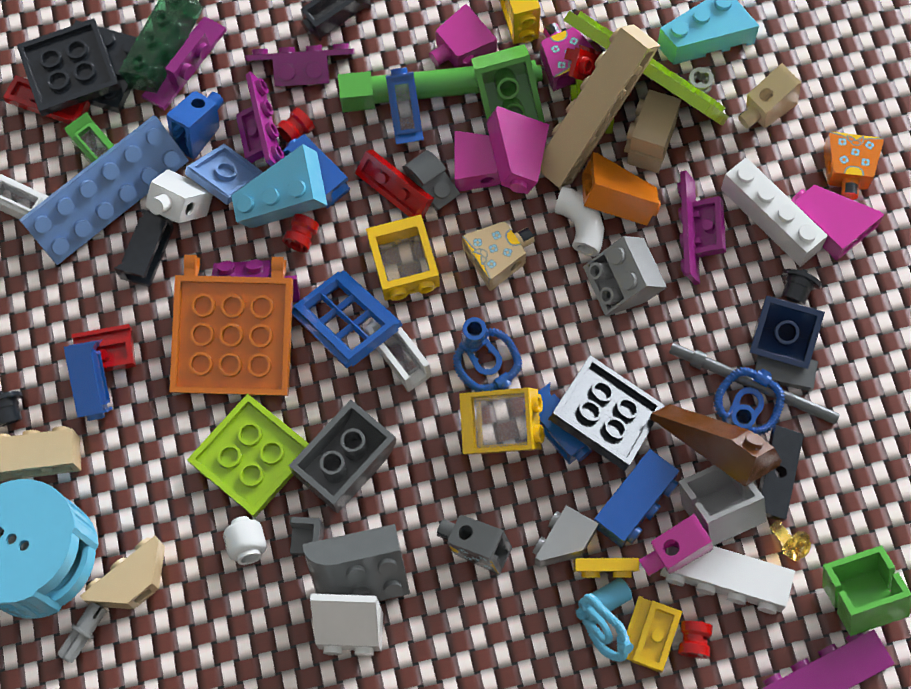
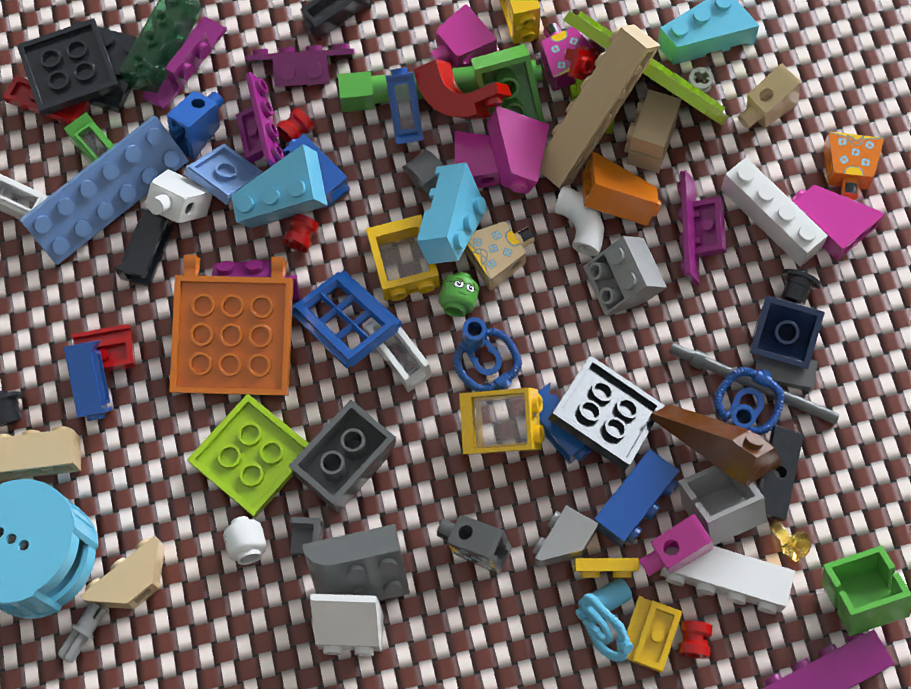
red plate [355,149,434,219] -> none
none -> red arch [413,59,512,120]
none -> medium azure wedge [417,162,487,264]
none -> bright green head [438,272,479,317]

